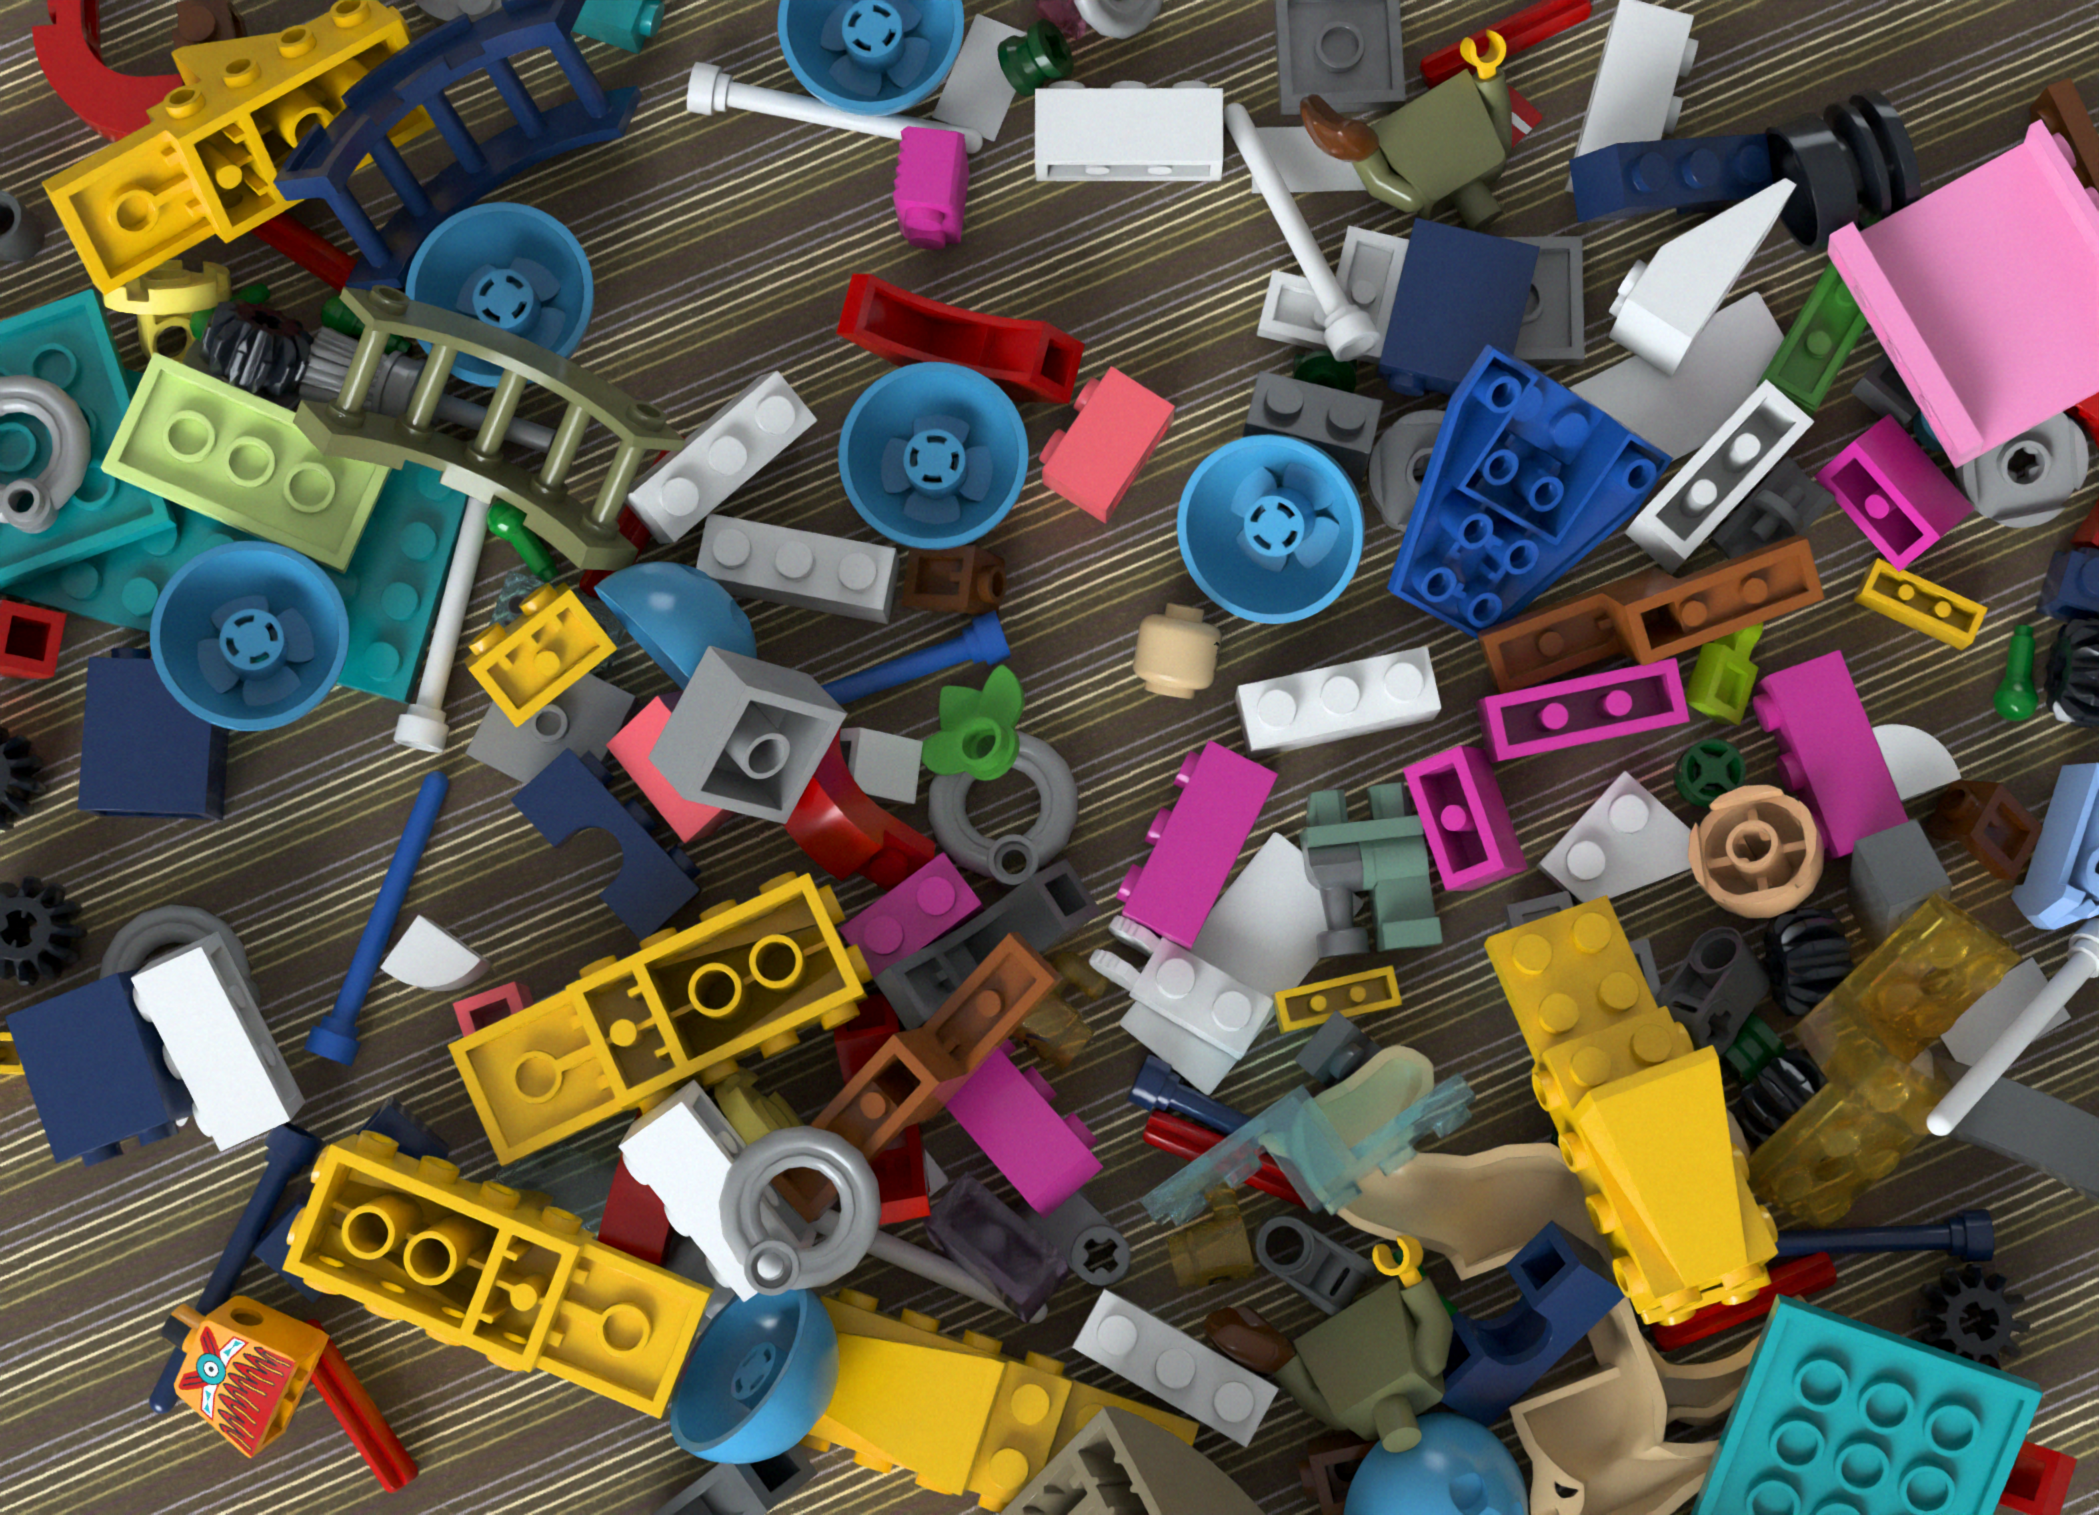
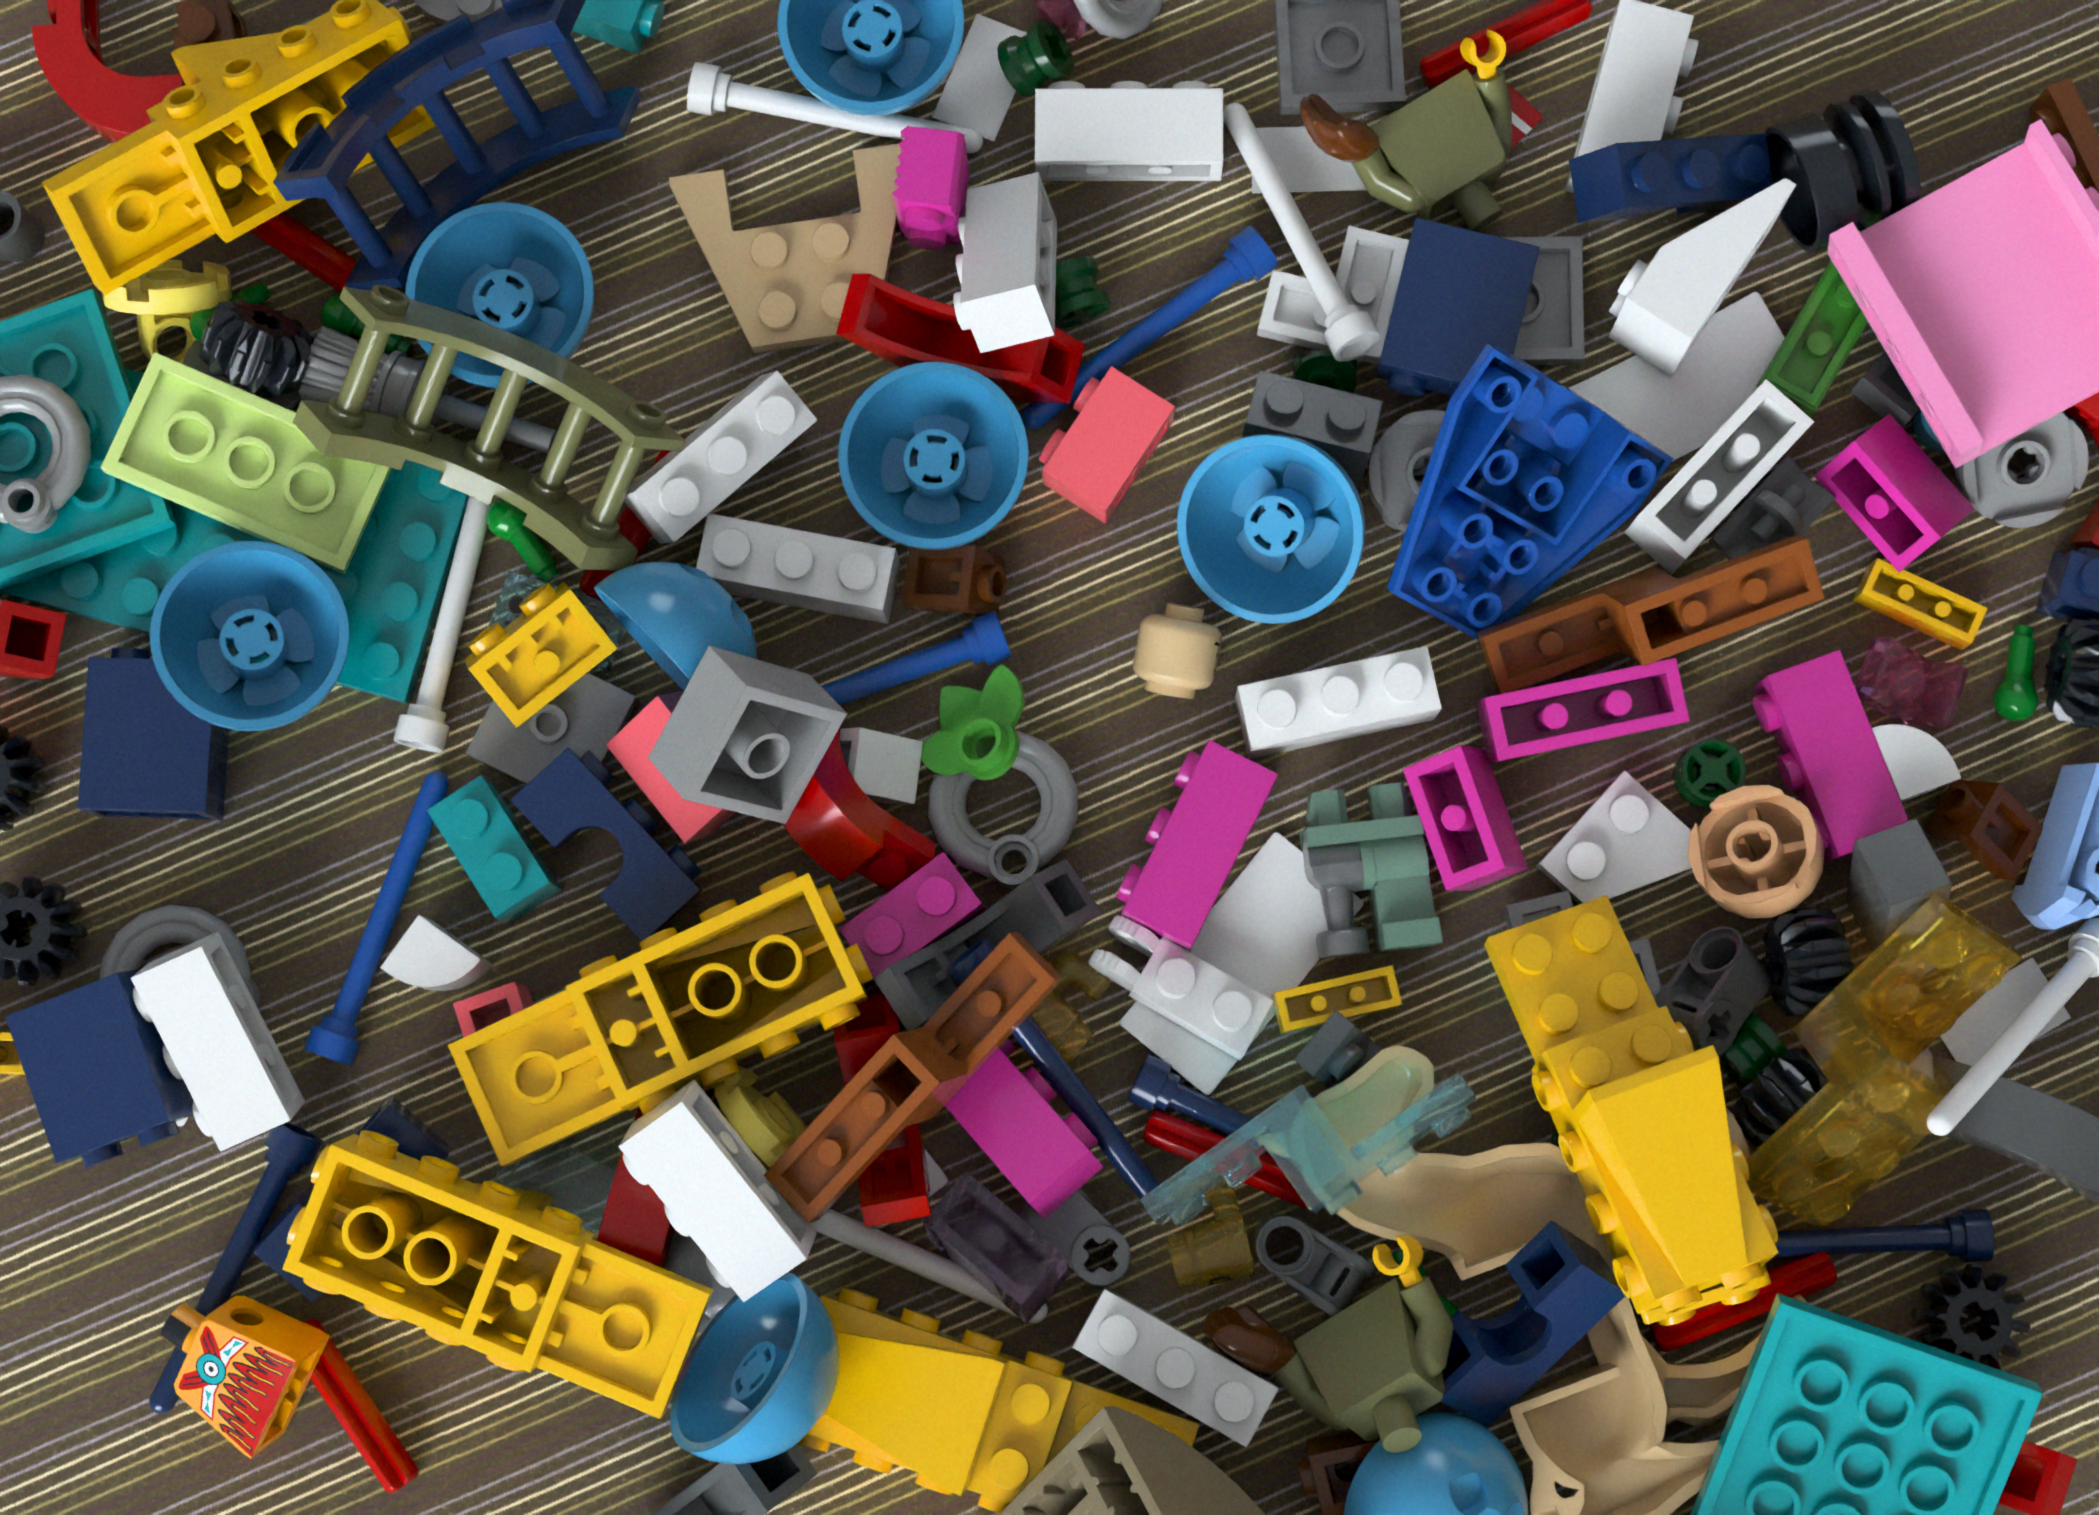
light grey piece [718,1125,882,1296] -> none
lime plate [1685,622,1764,726] -> none
none -> teal brick [427,775,563,924]
none -> tan wing [669,143,900,354]
none -> dark blue piece [946,938,1162,1203]
none -> white brick [953,172,1057,353]
none -> blue piece [1021,226,1278,429]
none -> dark green wheel [1055,256,1111,328]
none -> clear pink bracket [1855,637,1969,727]

